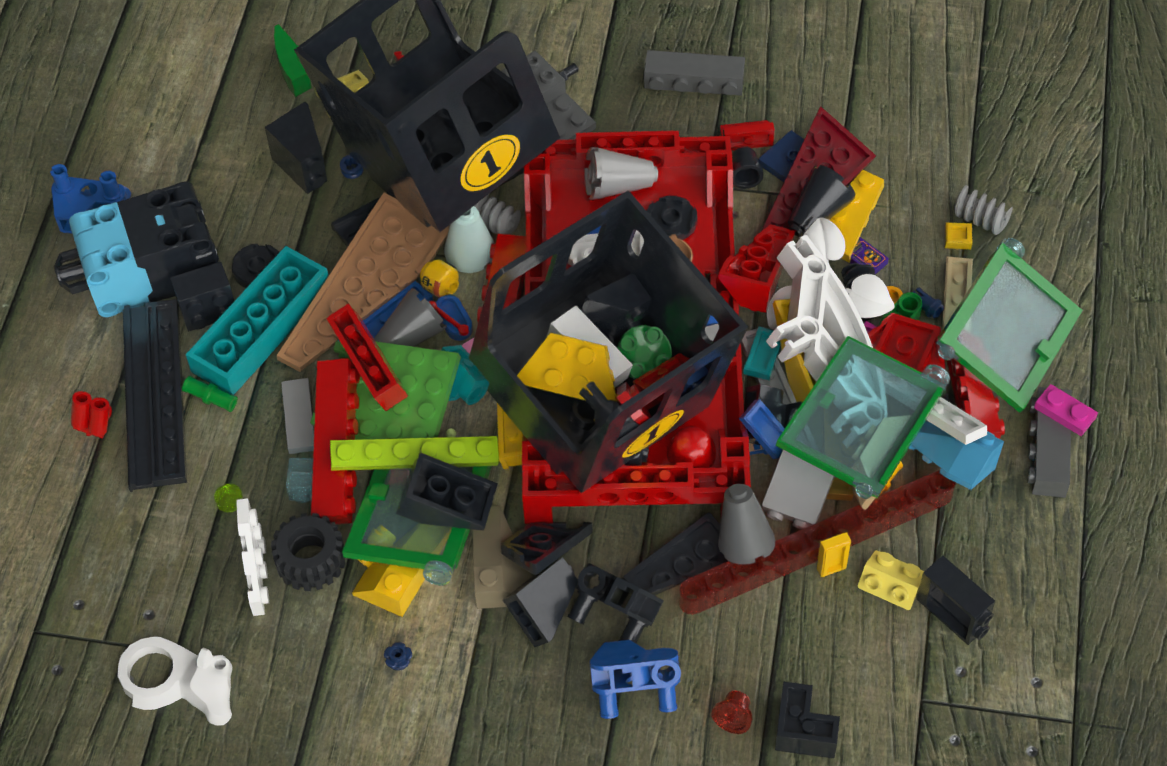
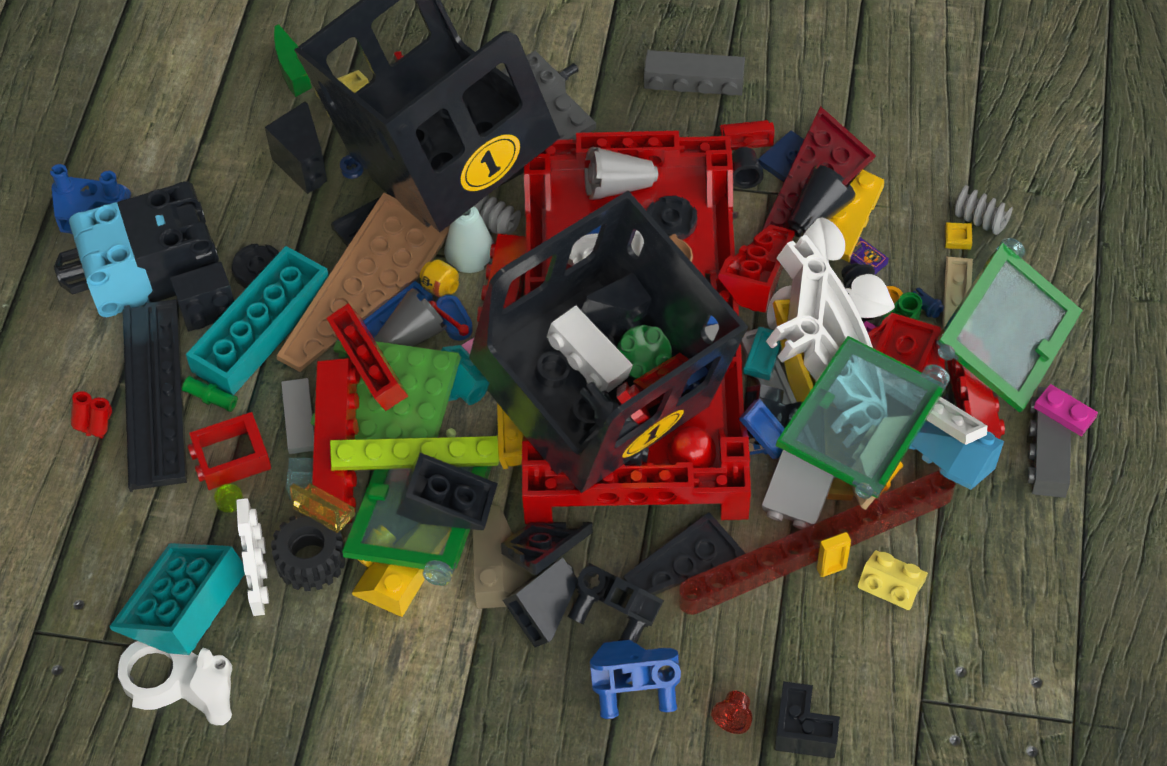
dark blue plate [384,642,412,671] -> none
yellow wing [517,333,620,403] -> none
dark grey cone [718,484,775,564] -> none
black window [917,555,995,645] -> none
none -> teal slope [109,543,245,655]
none -> red window [187,412,272,490]
none -> clear yellow panel [290,483,355,533]

